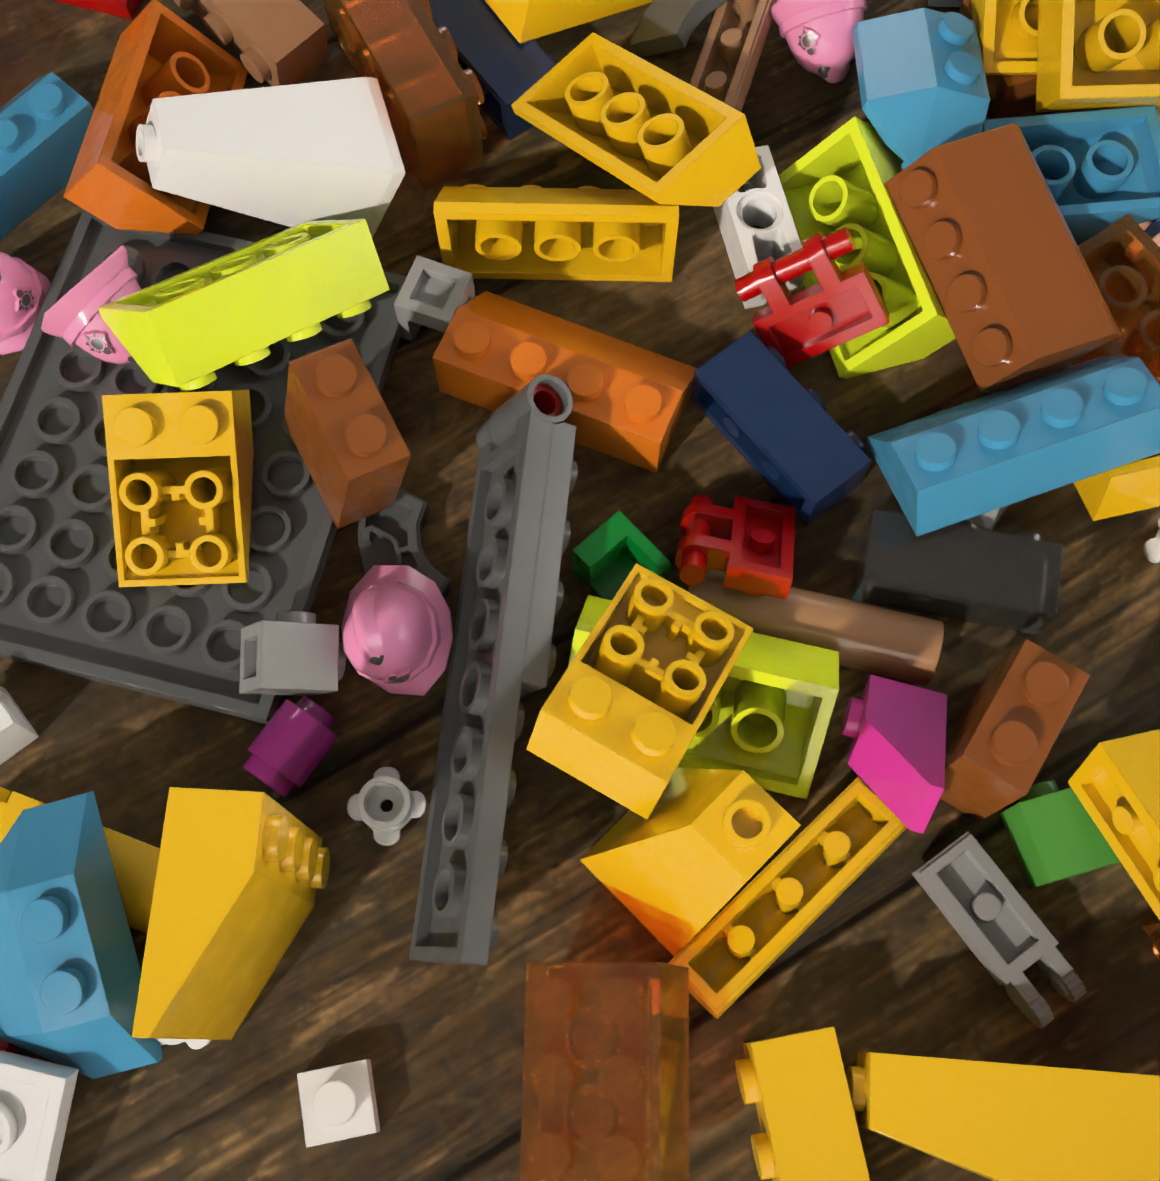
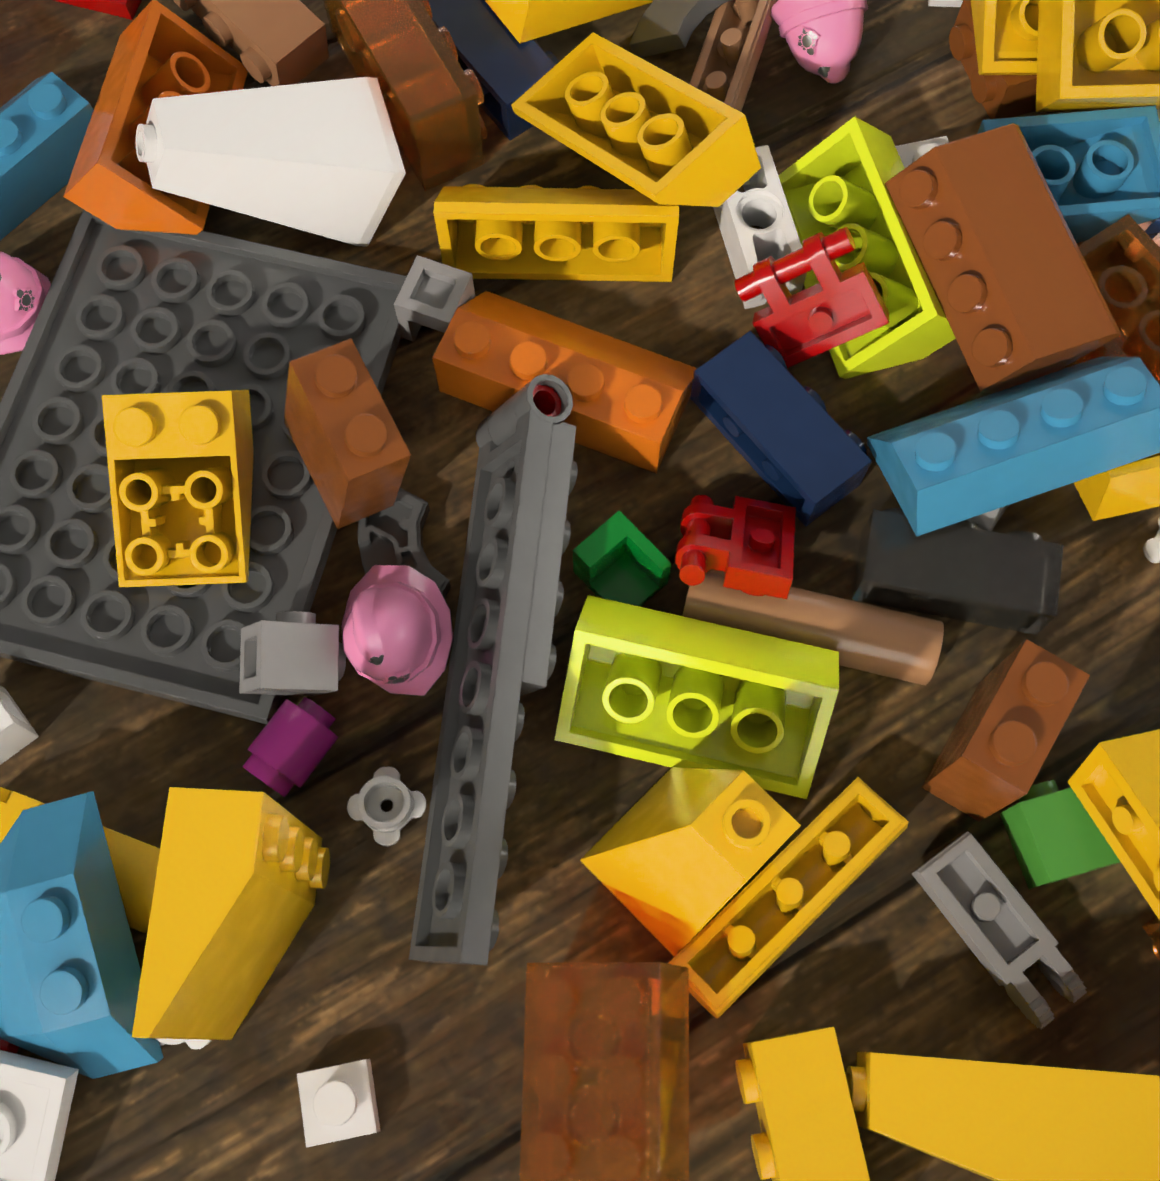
bright pink piece [41,245,142,365] -> none
neon yellow slope [98,219,390,392] -> none
yellow slope [526,563,754,819] -> none
dark pink slope [841,674,947,834] -> none
dark azure wedge [852,8,990,170] -> none

